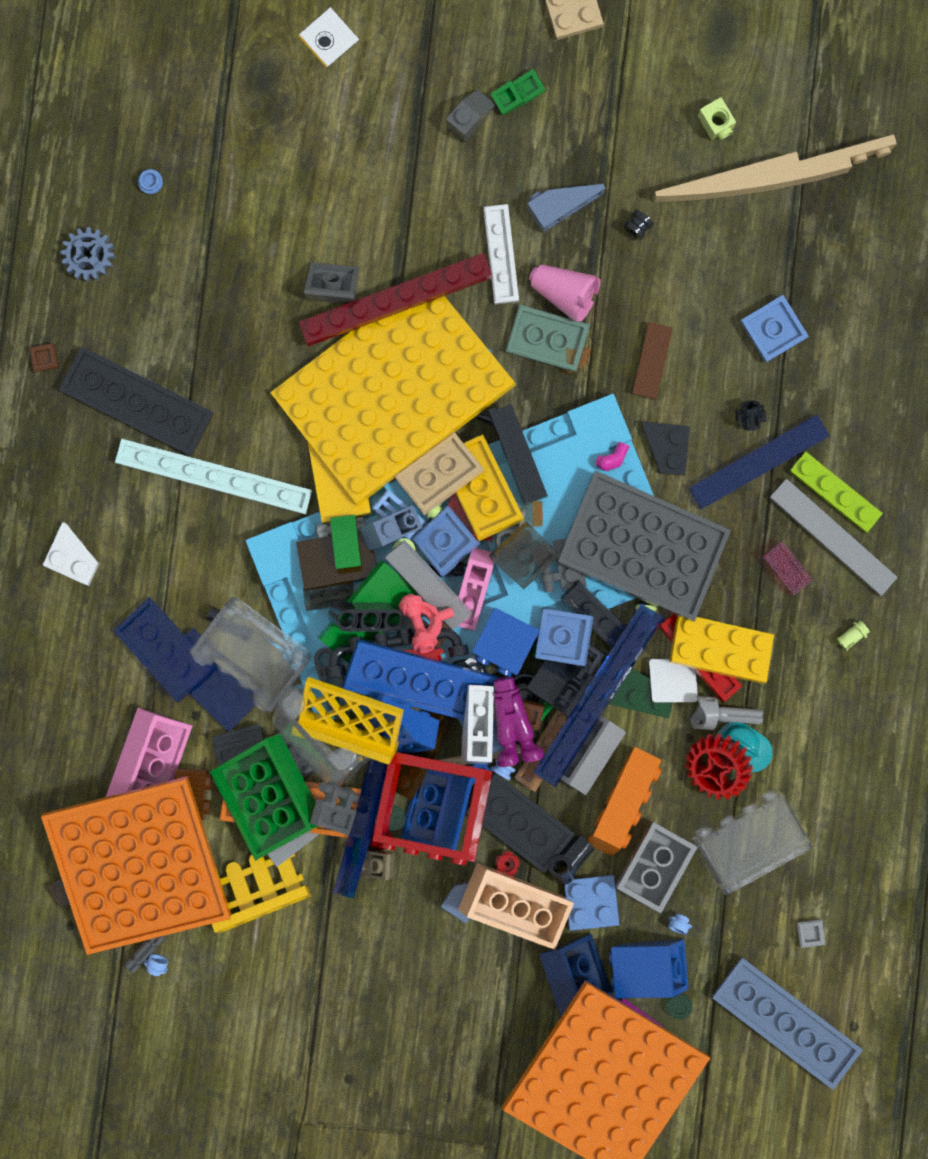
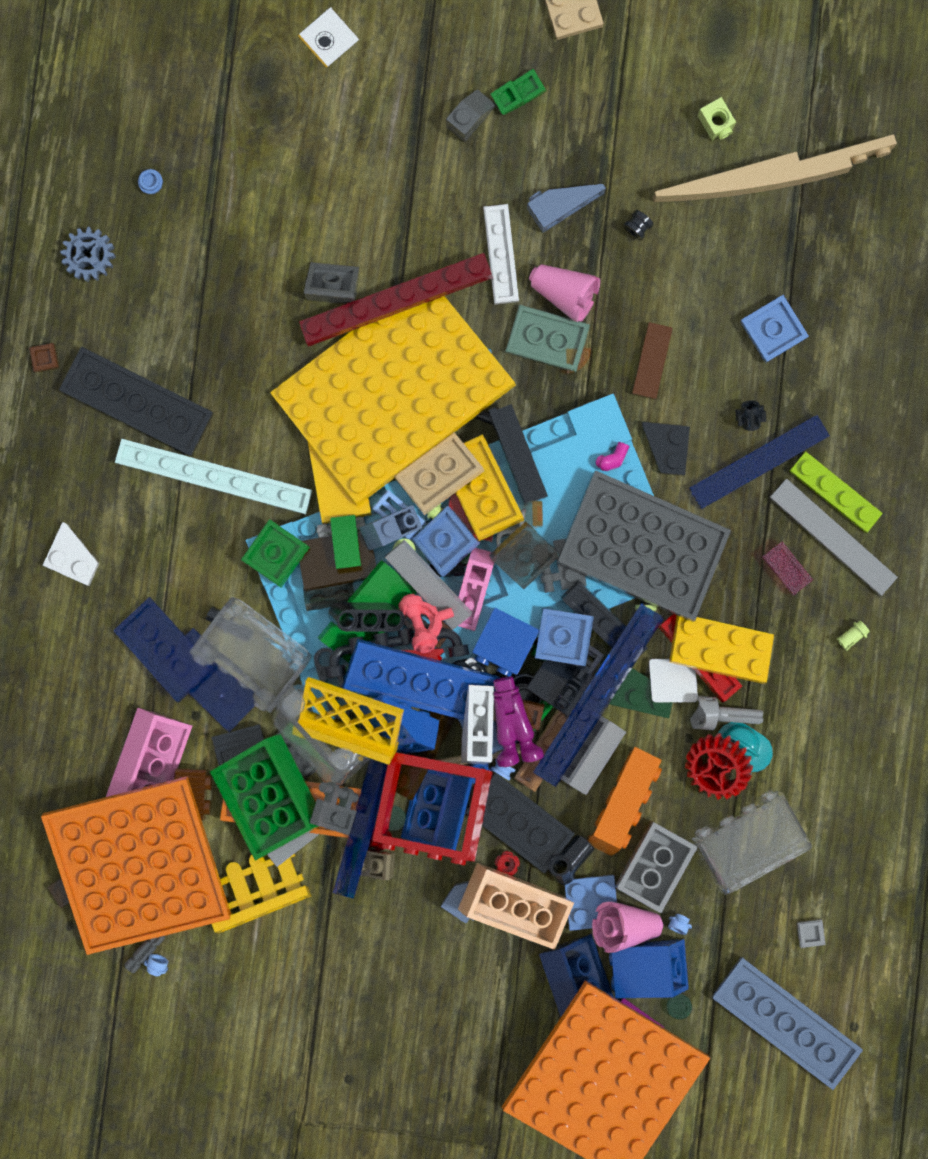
none -> green tile [241,519,310,588]
none -> bright pink cone [592,901,663,953]

